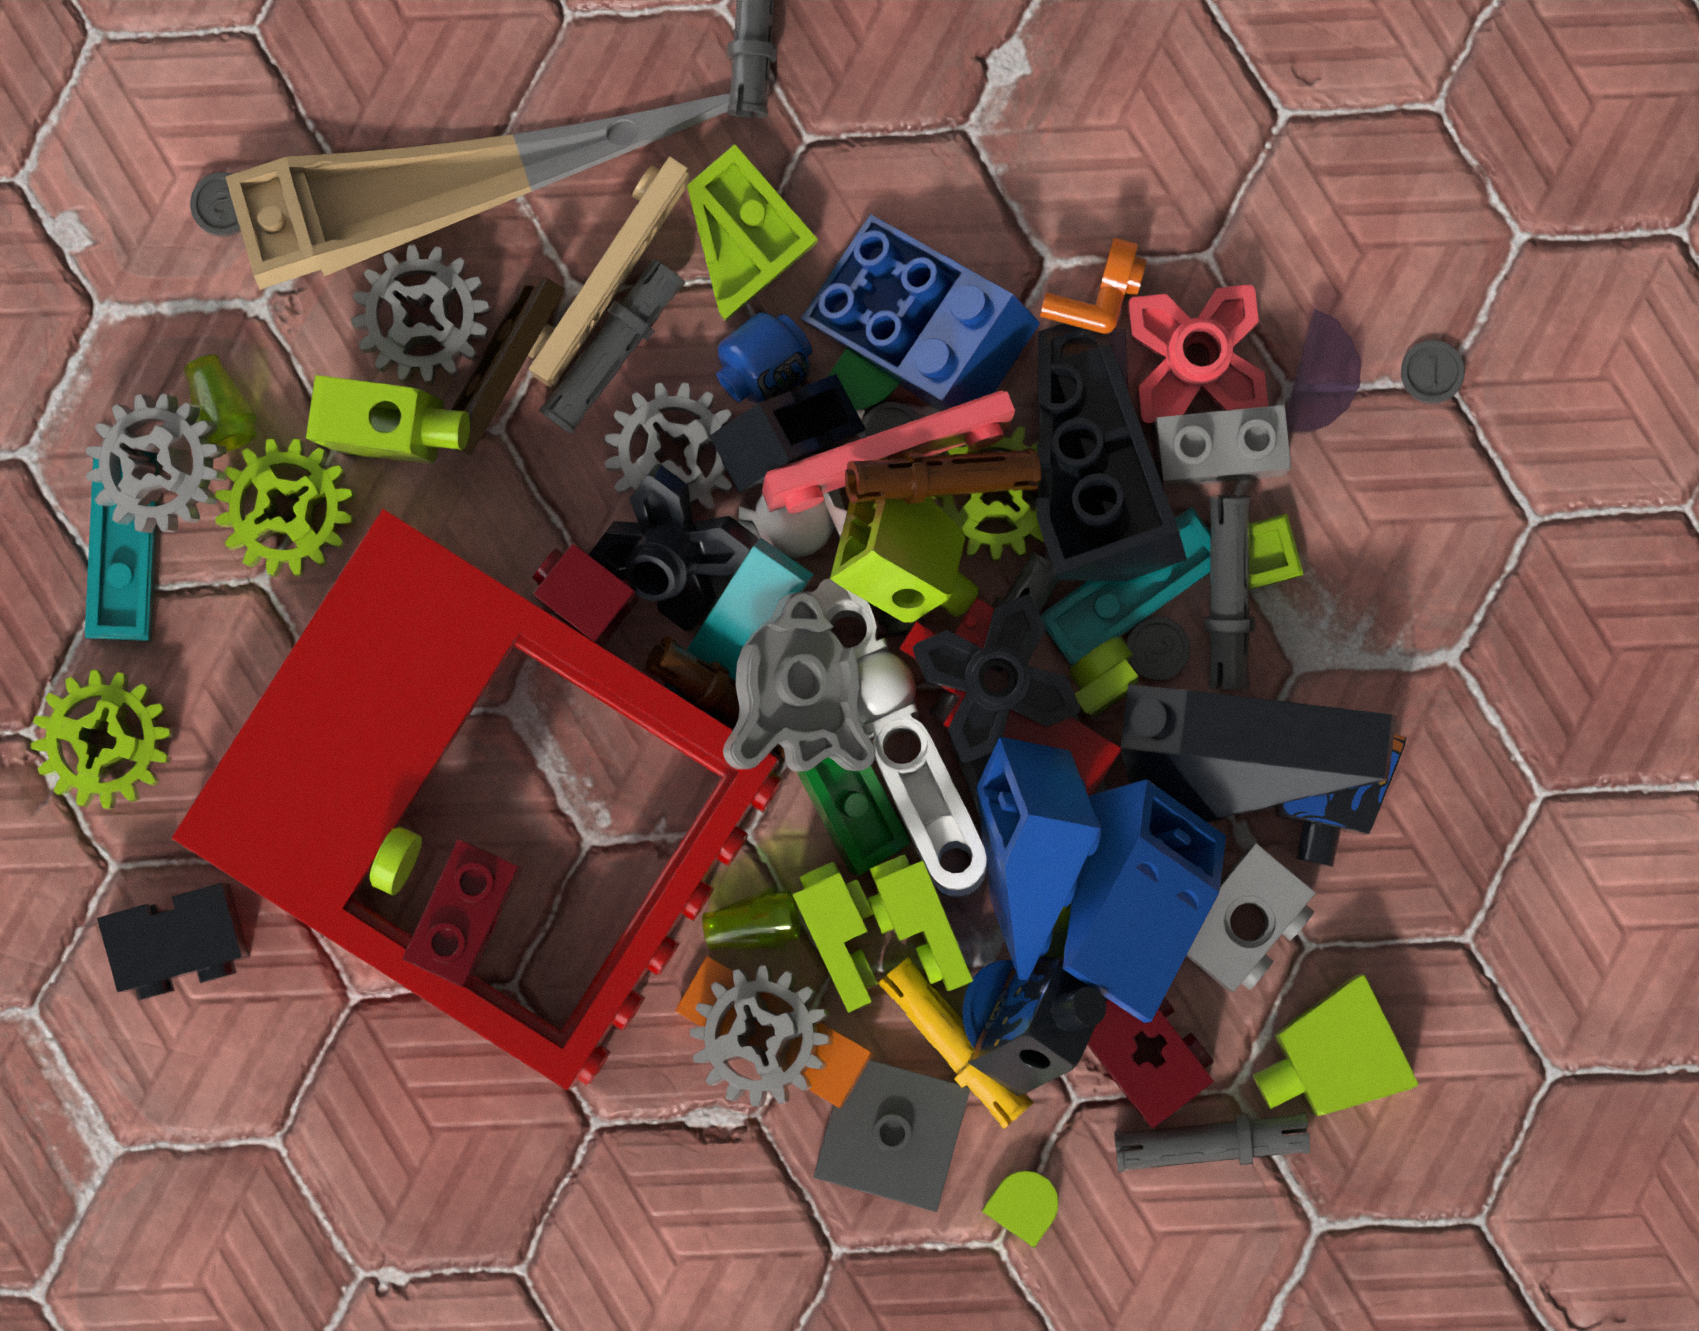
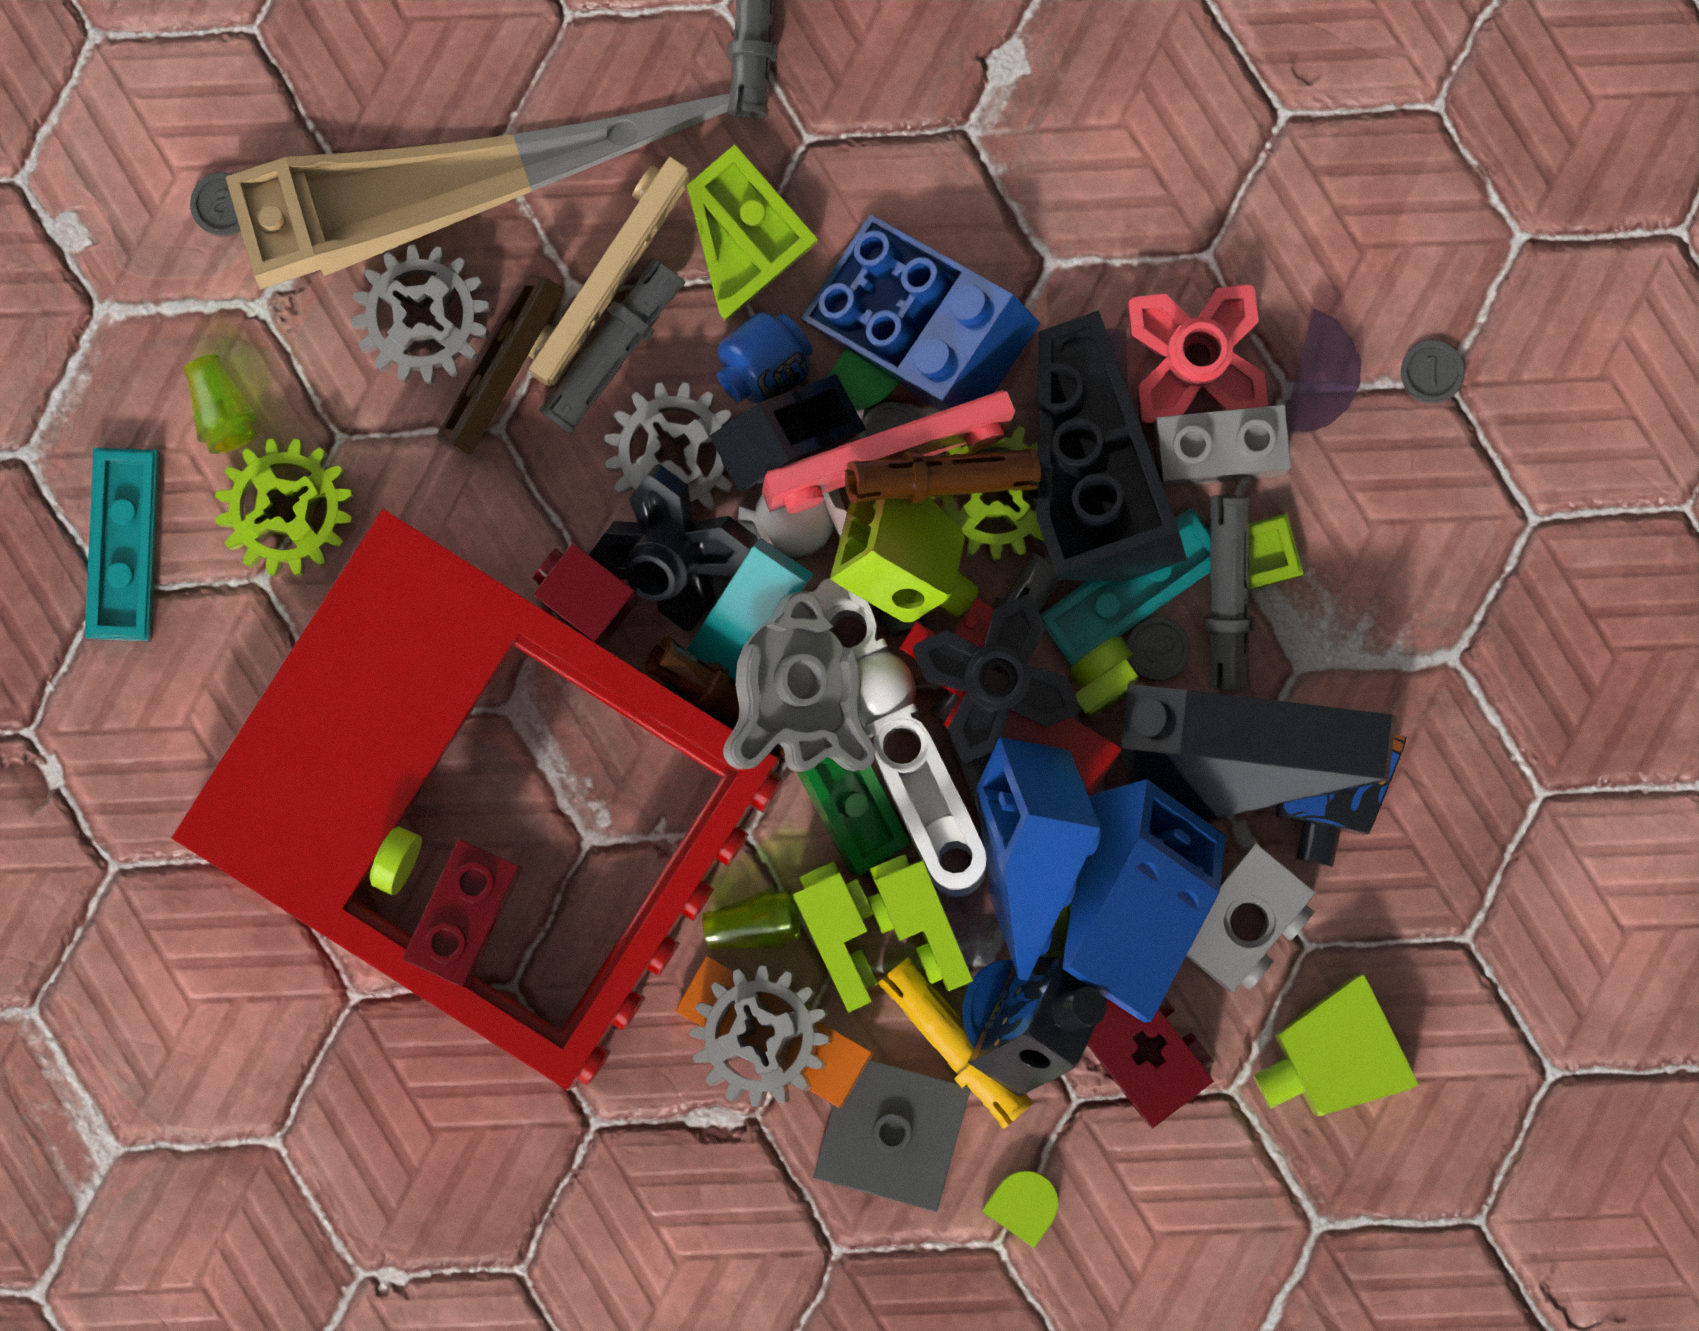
lime gear [31,670,174,809] -> none
light grey gear [86,394,227,533] -> none
black brick [97,883,250,1001] -> none
lime torso [306,375,470,464] -> none
orange plate [1039,237,1147,334] -> none
dark grey pin [1114,1112,1310,1173] -> none

